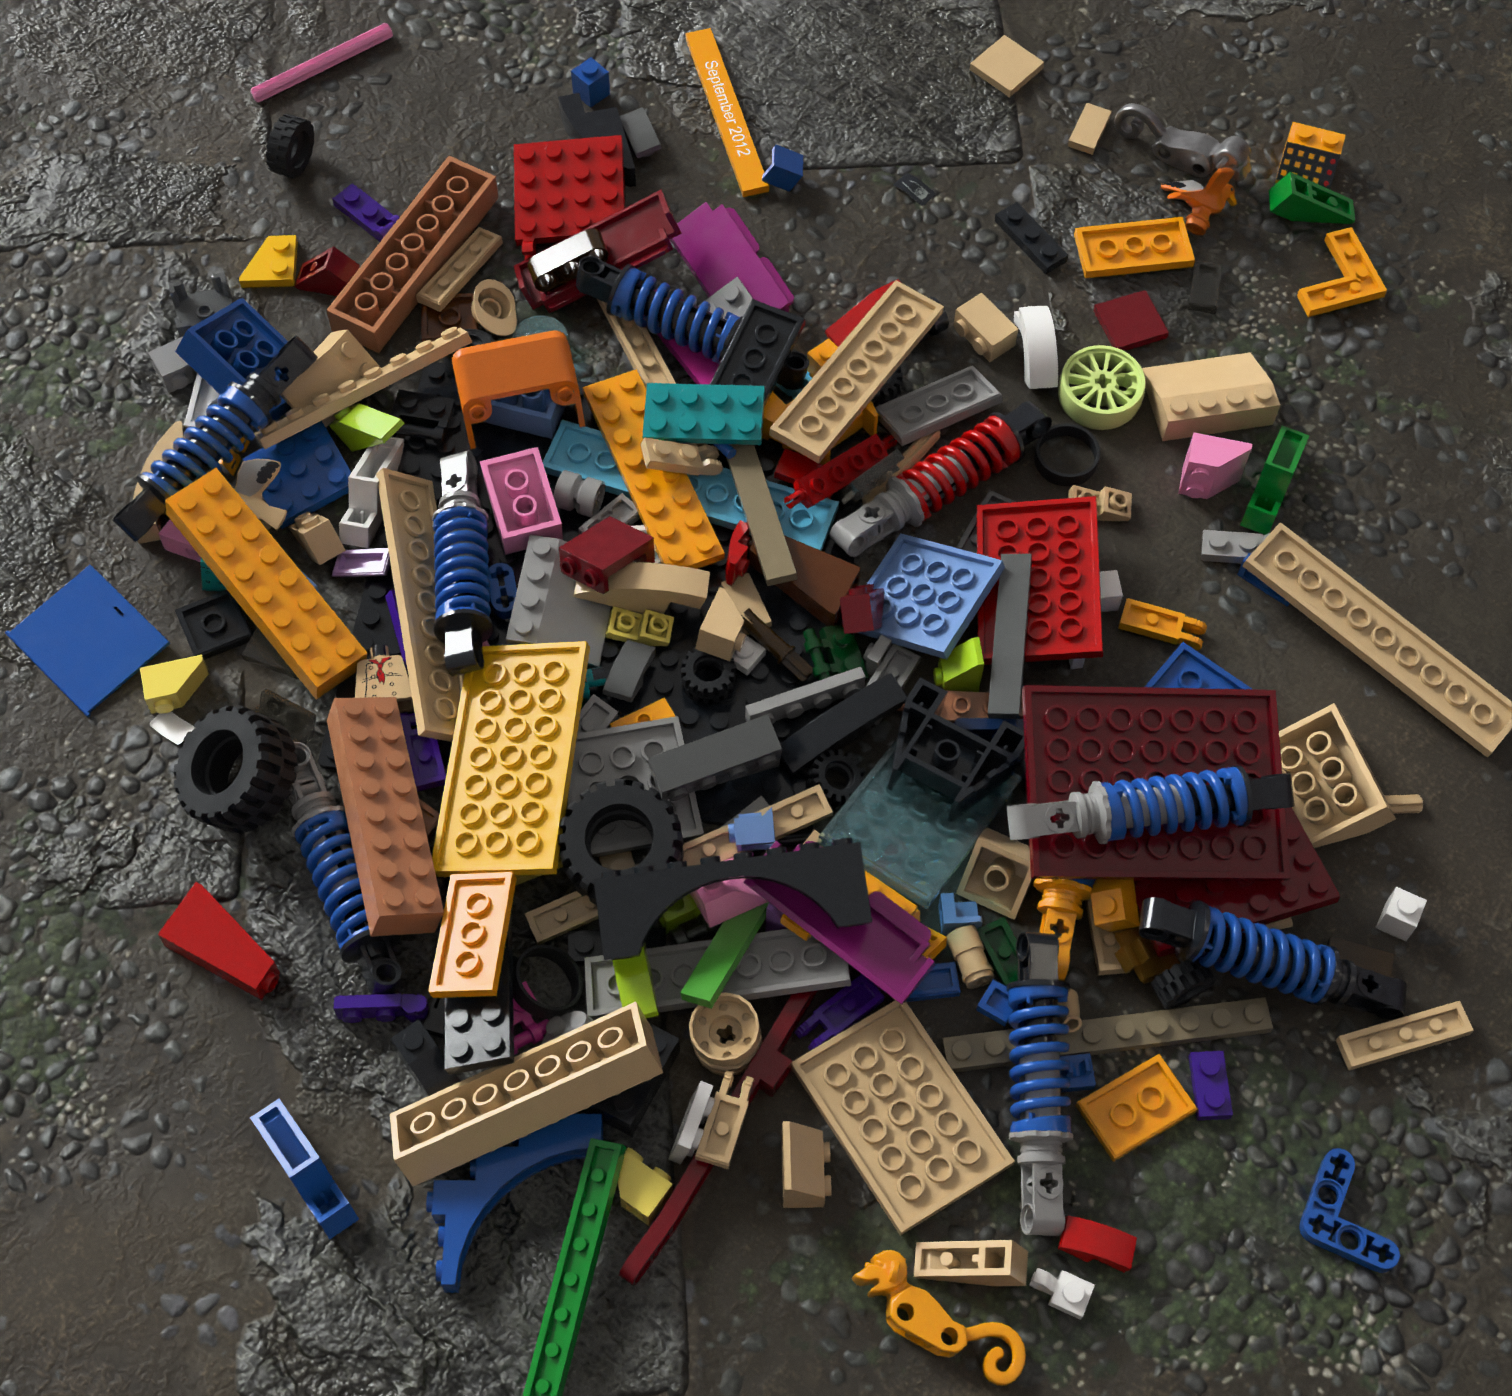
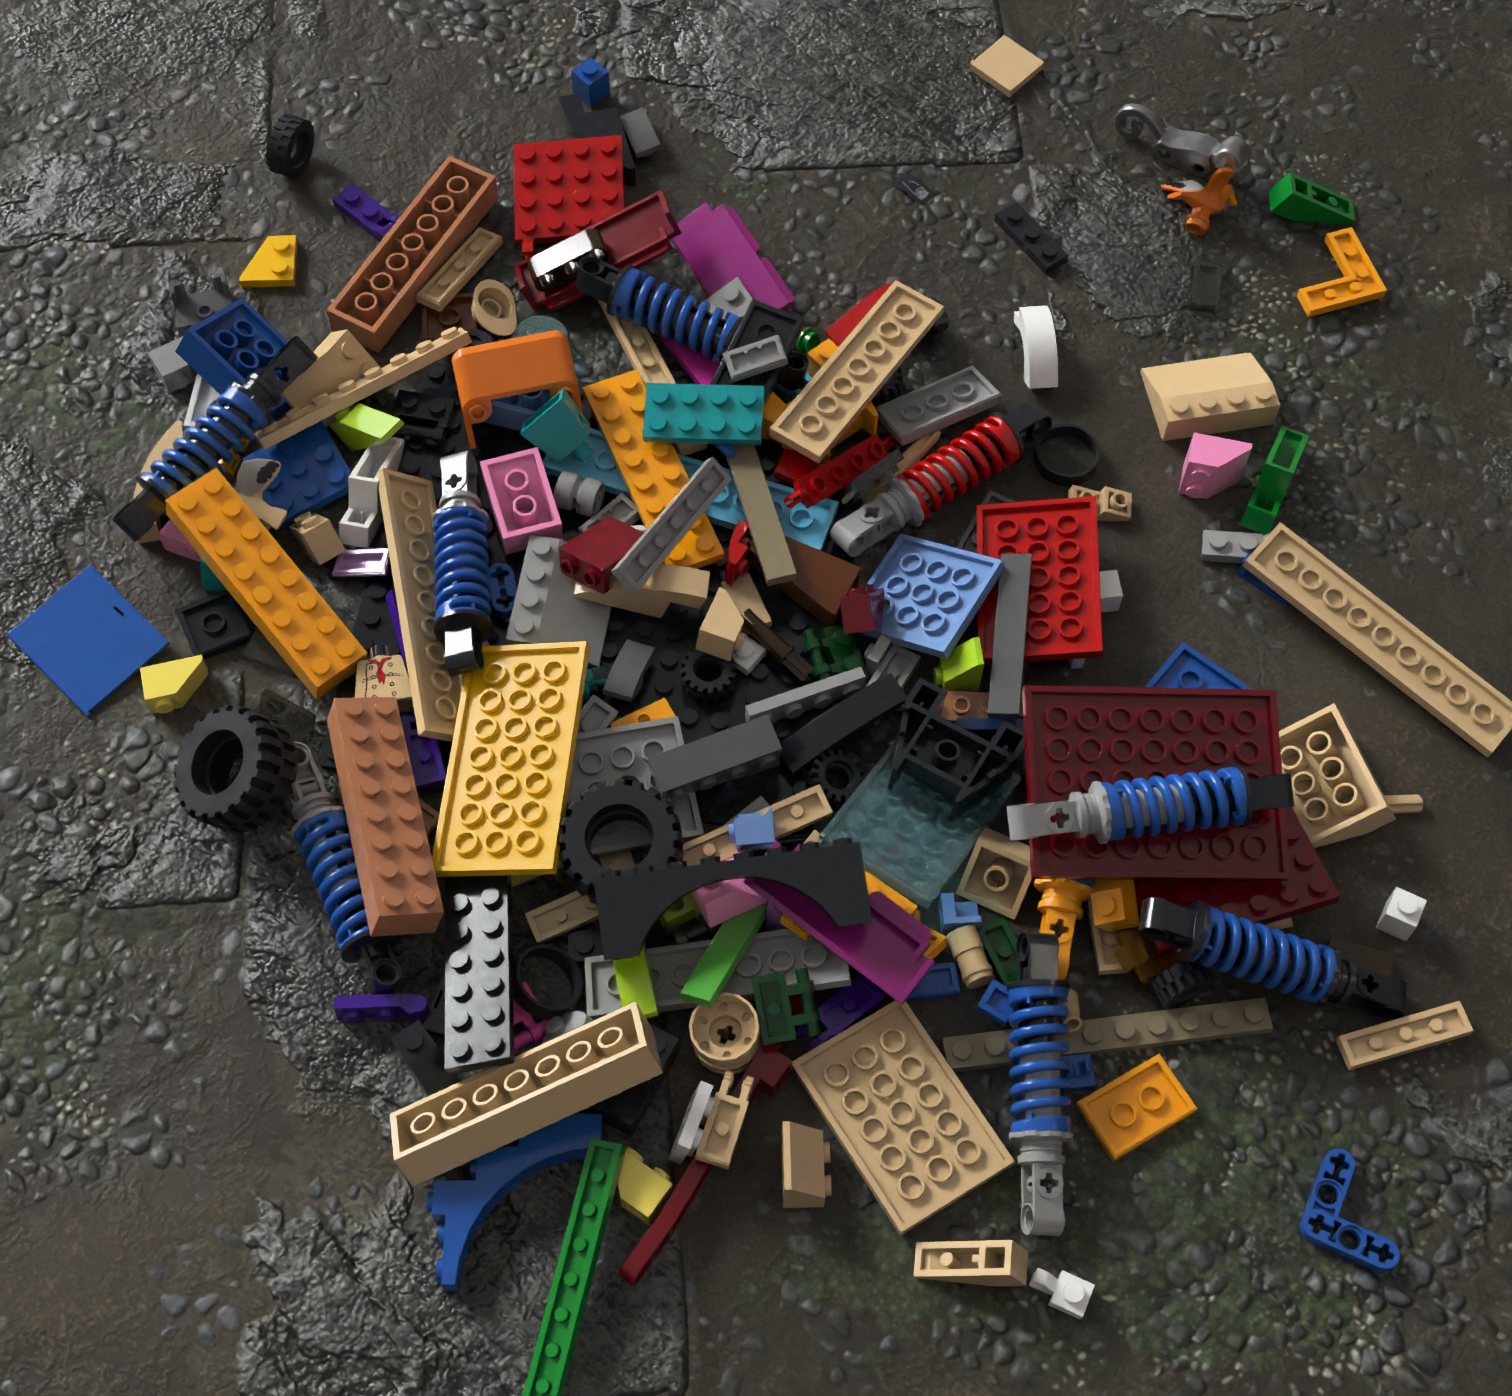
white sticker [150,712,195,744] -> none
red slope [158,882,280,1000] -> none
blue slope [250,1099,359,1239] -> none
bright pink axle [251,23,393,103] -> none
dark red slope [294,246,360,296] -> none
plate [428,872,517,998] -> none
light yellow slope [605,606,674,646] -> none
tan hinge [640,438,723,476] -> none
light orange tile [686,28,769,197] -> none
blue panel [762,145,803,192] -> none
light orange animal [852,1250,1026,1386] -> none
tan brick [953,293,1018,362] -> none
yellowish green piece [1058,345,1146,430] -> none
red slope [1058,1216,1137,1273] -> none
tan tile [1068,103,1112,155] -> none
light orange plate [1074,217,1195,278] -> none
dark red tile [1093,290,1169,351] -> none
light orange hinge [1118,598,1207,651] -> none
dark purple plate [1188,1051,1233,1121] -> none
slope [1275,122,1346,189] -> none
none -> teal torso [520,388,593,463]
none -> light grey plate [611,457,732,594]
none -> light grey plate [723,335,788,383]
none -> dark green plate [751,967,821,1045]
none -> green plate [794,327,822,355]

